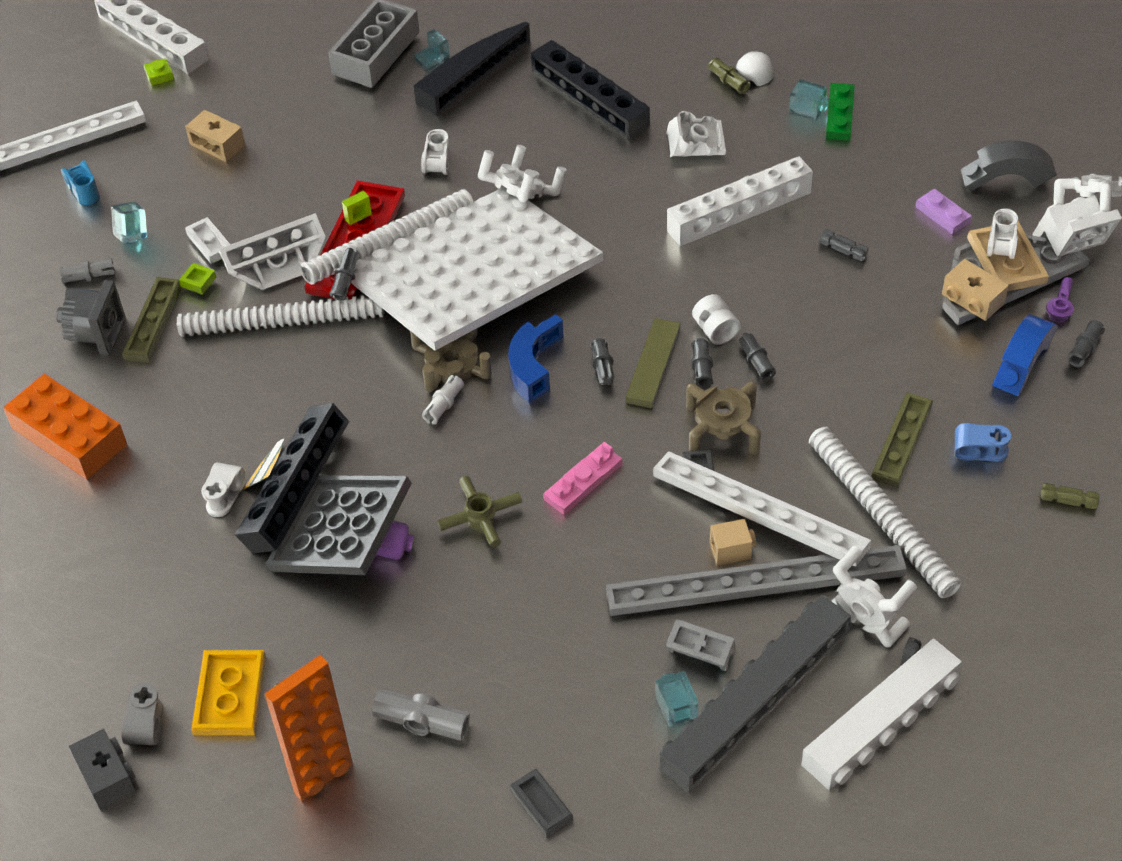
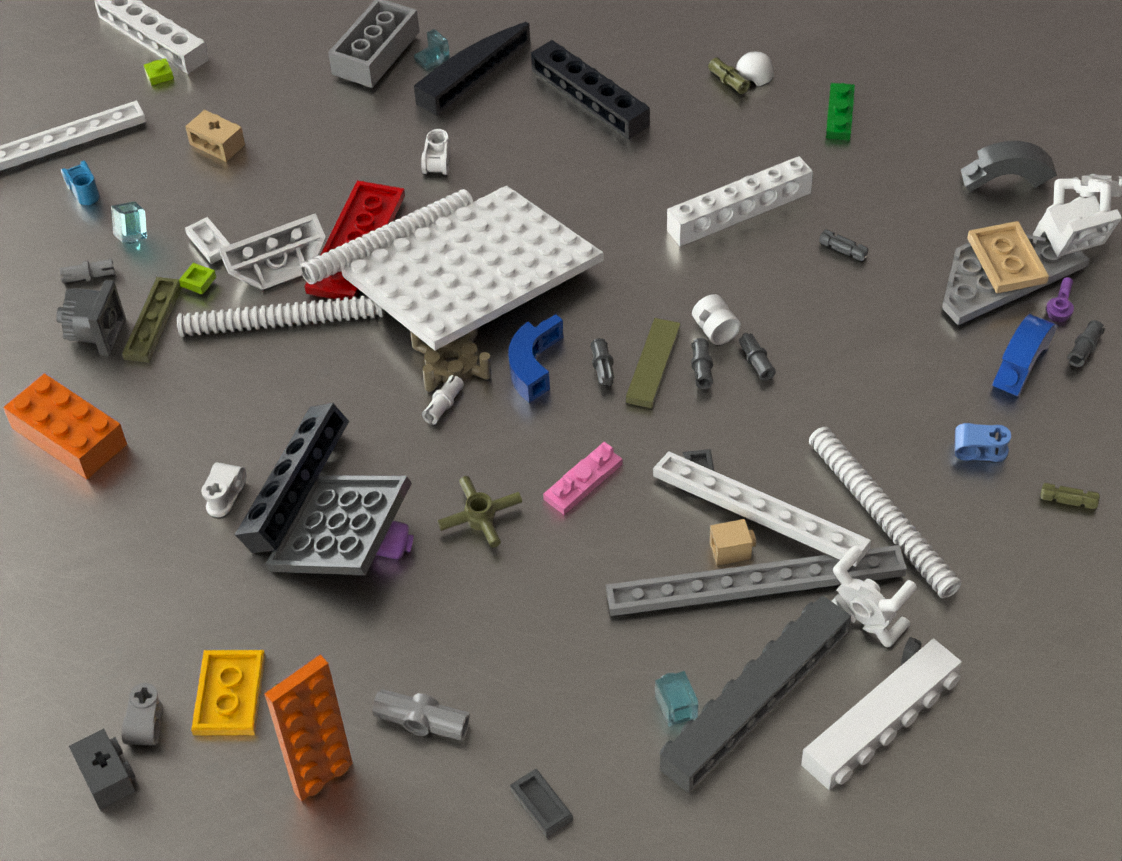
sticker [244,439,284,489] -> none
dark grey axle [329,248,359,301] -> none
lime plate [342,191,372,225] -> none
white plate [478,145,567,203] -> none
white slope [666,111,726,158] -> none
light grey hinge [666,619,736,671] -> none
dark tan plate [686,382,761,455] -> none
clear light blue brick [789,79,829,120] -> none
olive tile [871,392,933,488] -> none
lavender plate [916,188,972,235] -> none
tan brick [942,259,1009,321] -> none
white piece [987,209,1018,260] -> none

